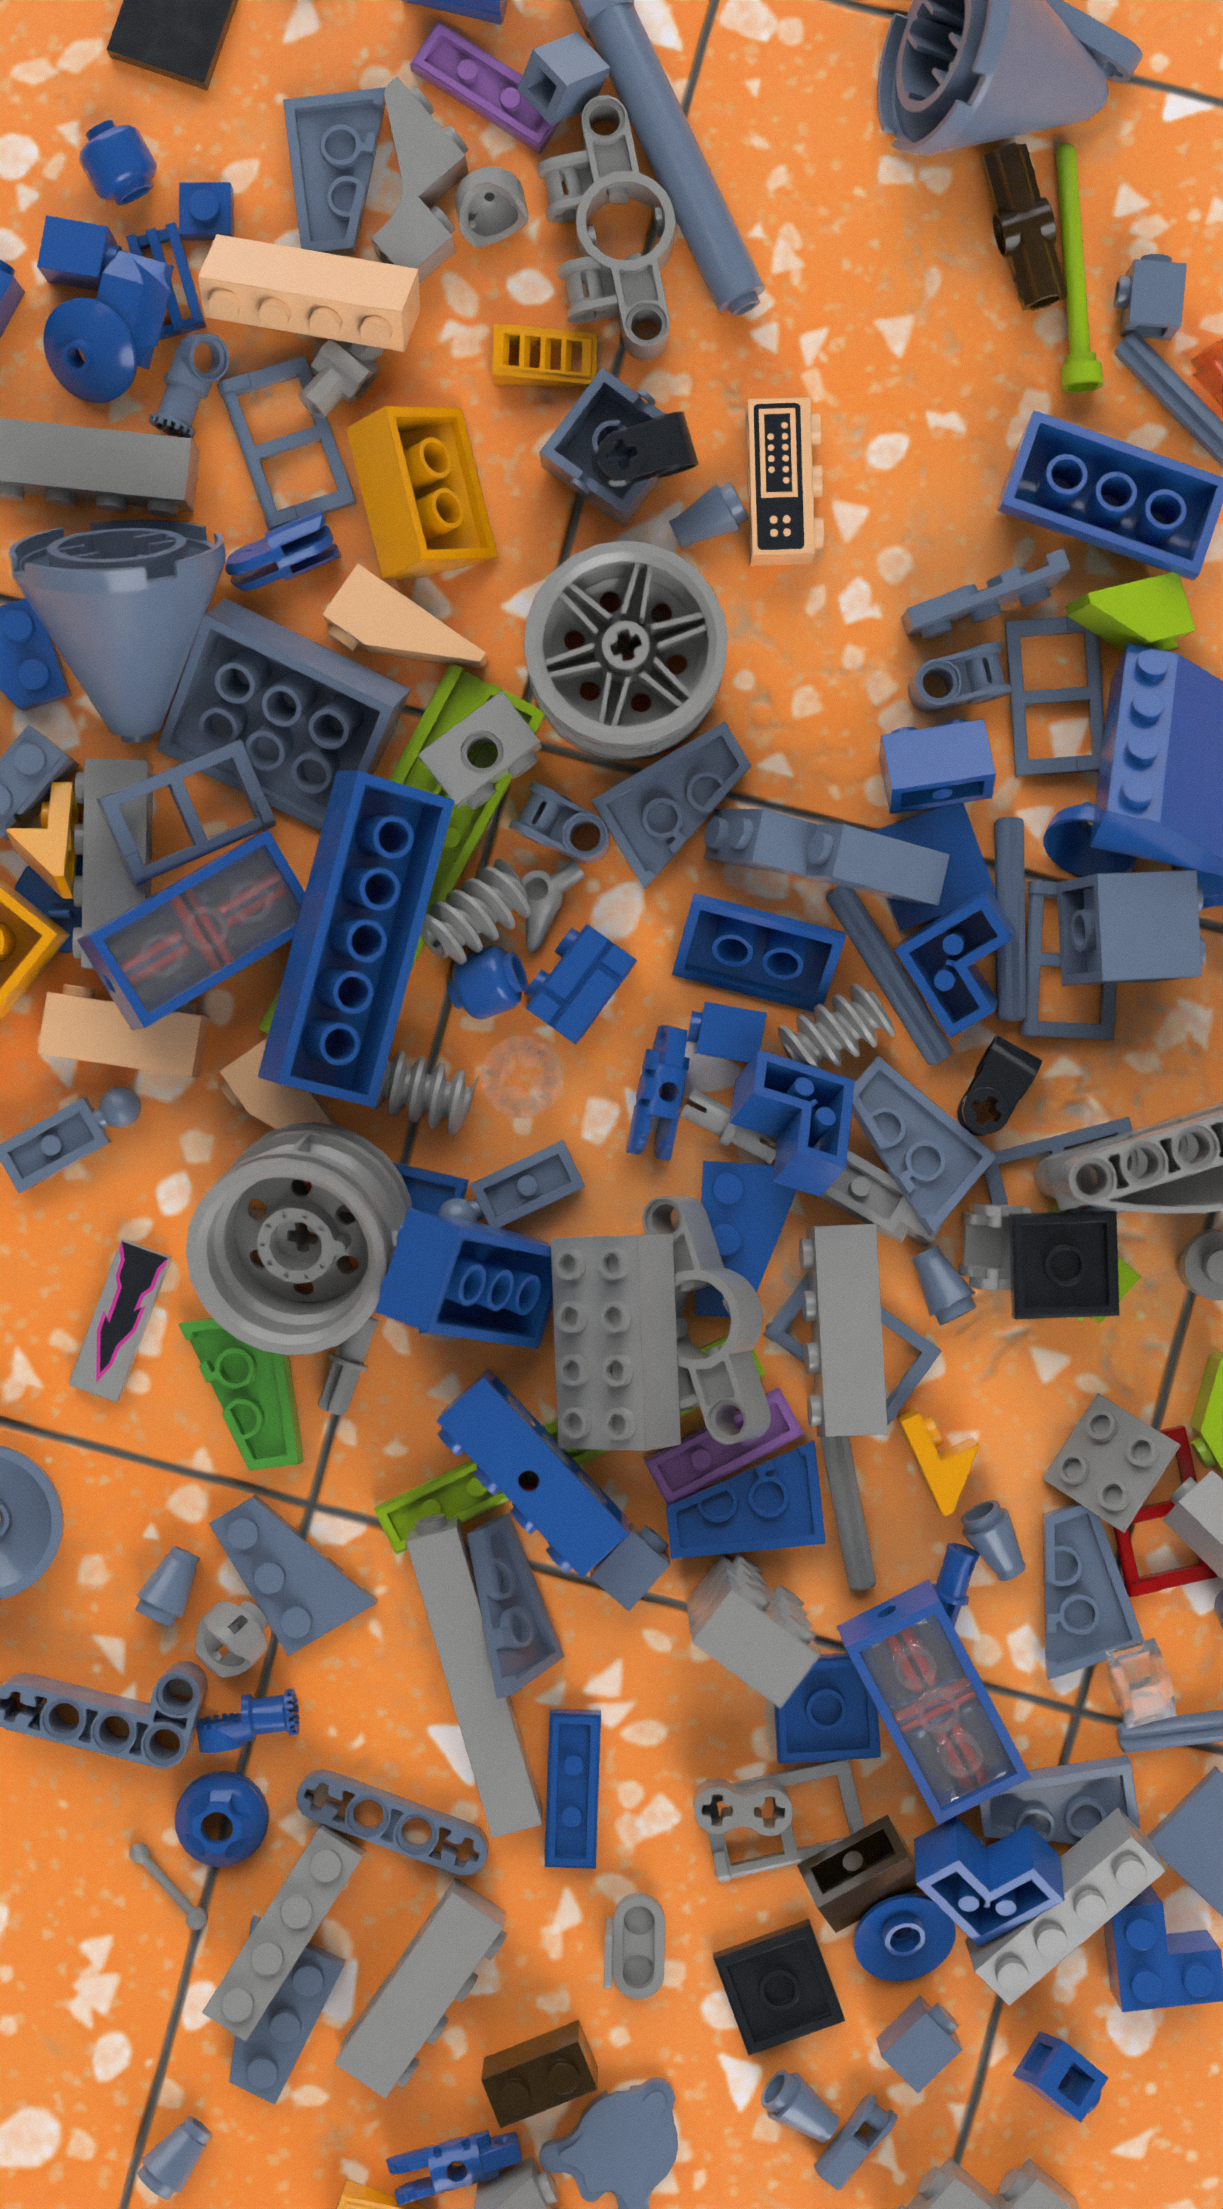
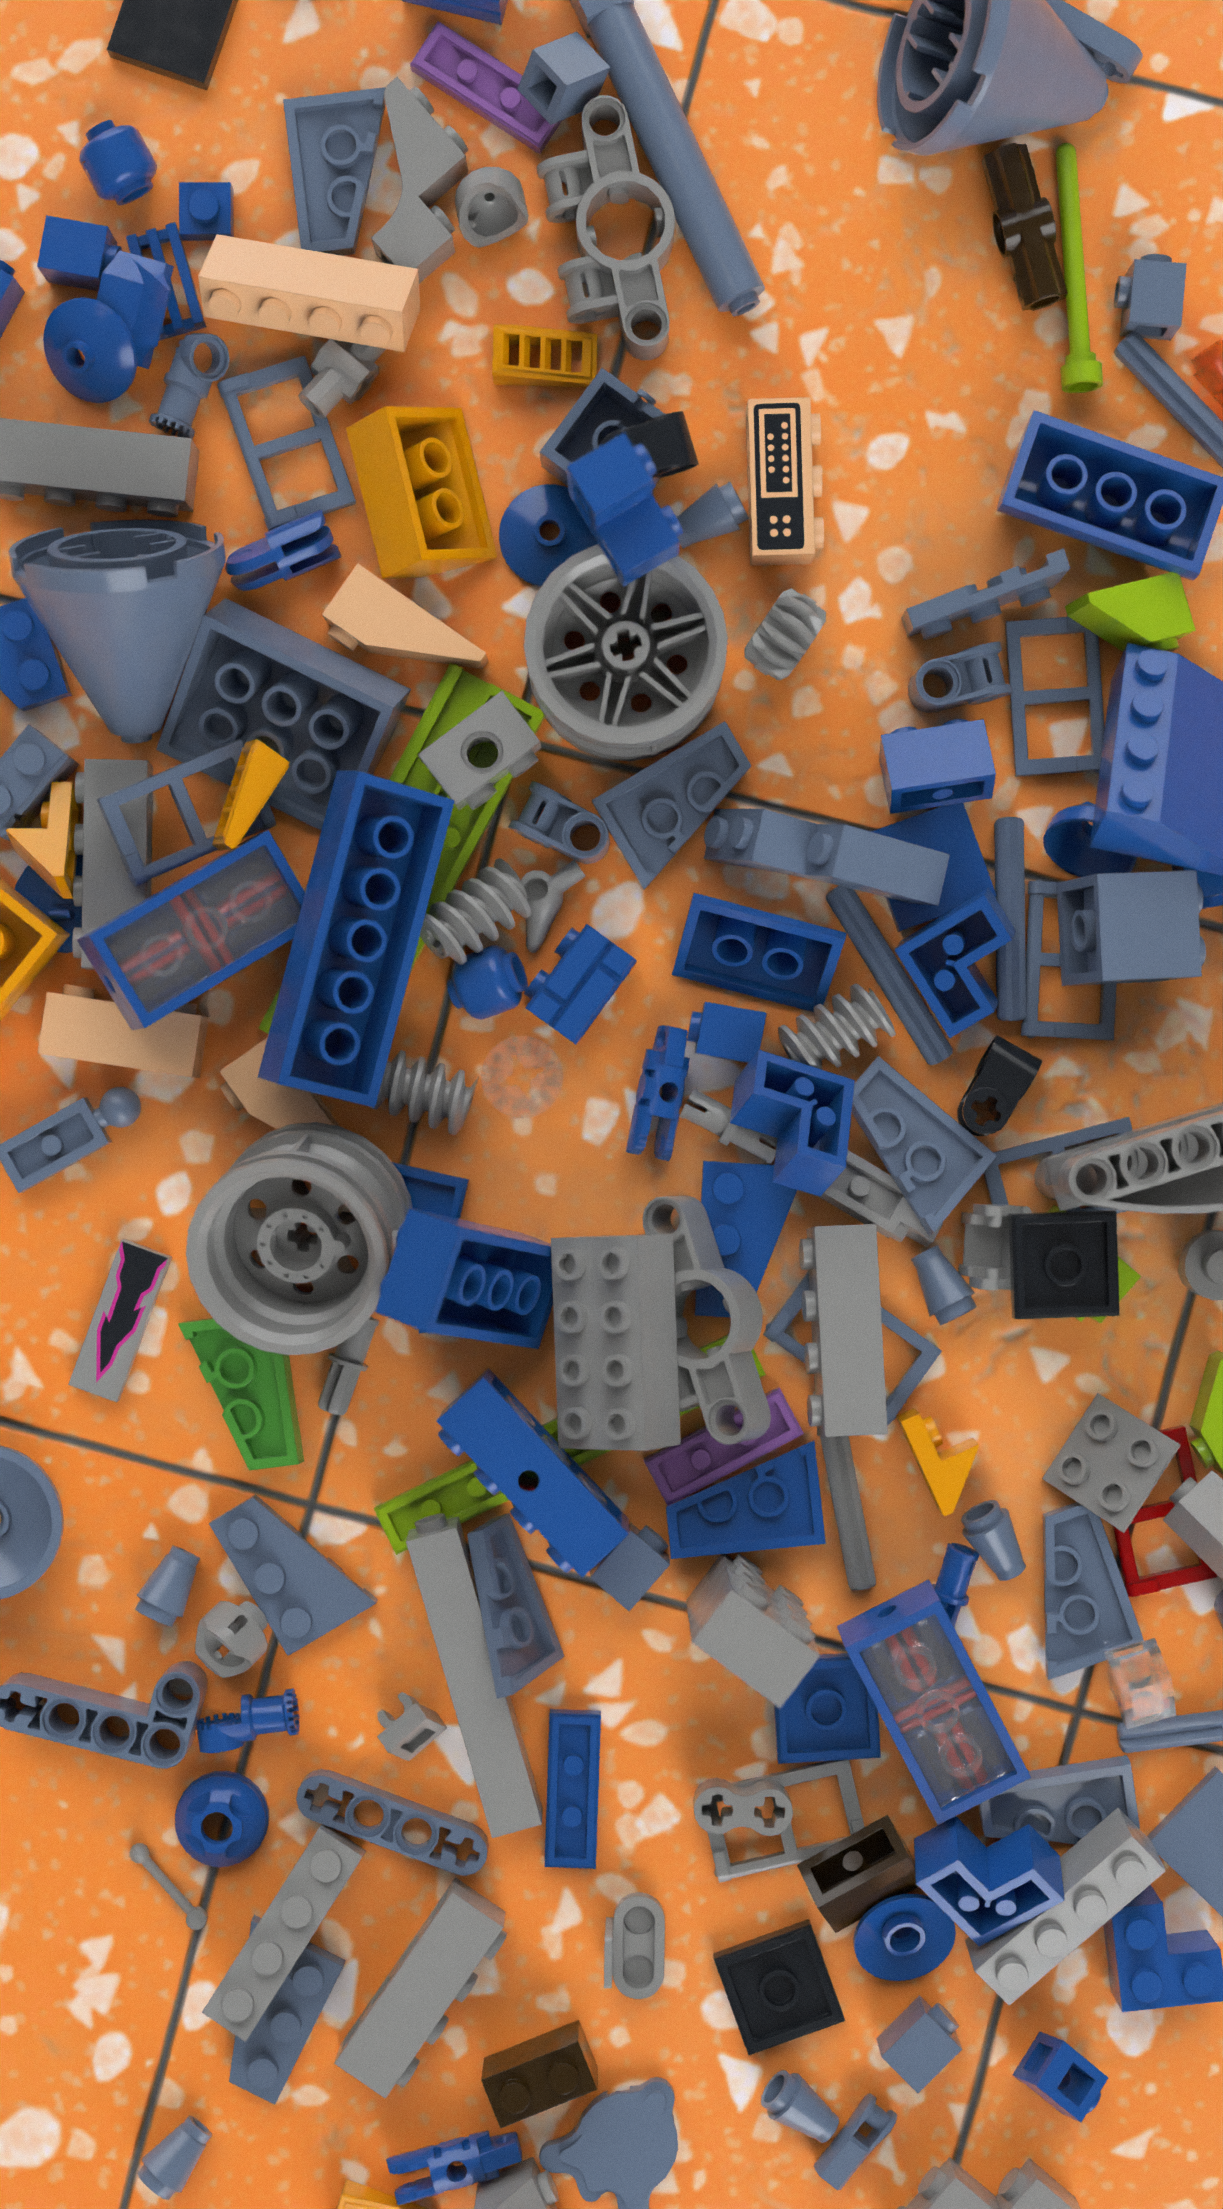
sand blue plate [437,1140,585,1228] -> none
none -> light orange slope [212,739,290,851]
none -> light grey tile [377,1692,447,1761]
none -> blue dish [499,484,598,587]
none -> blue brick [567,432,683,587]
none -> light grey gear [744,588,826,681]

